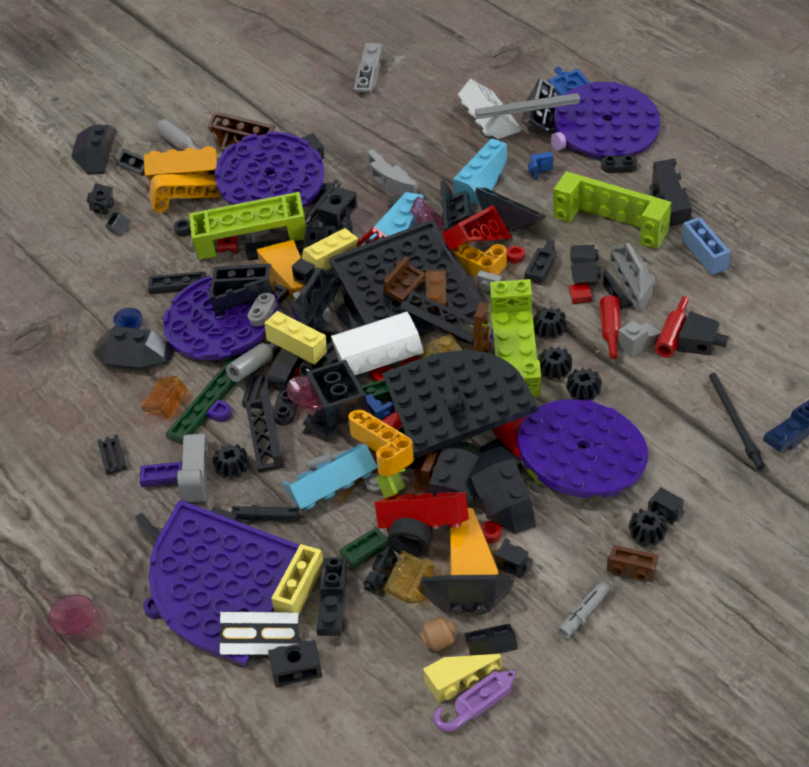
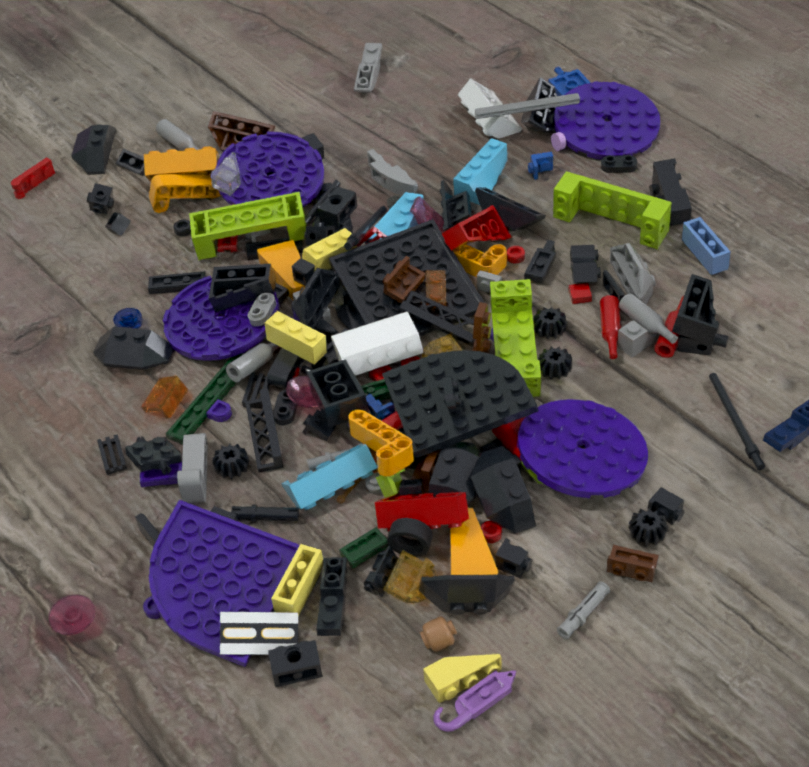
black slope [464,623,517,656] -> none
black gear [566,367,602,401] -> none
none -> red plate [10,157,55,199]
none -> black plate [125,436,182,475]
none -> clear slope [211,152,241,196]
none -> black bar [344,206,387,250]
none -> black tile [399,478,424,495]
none -> light grey piece [619,294,678,343]
none -> black wedge [672,274,718,345]

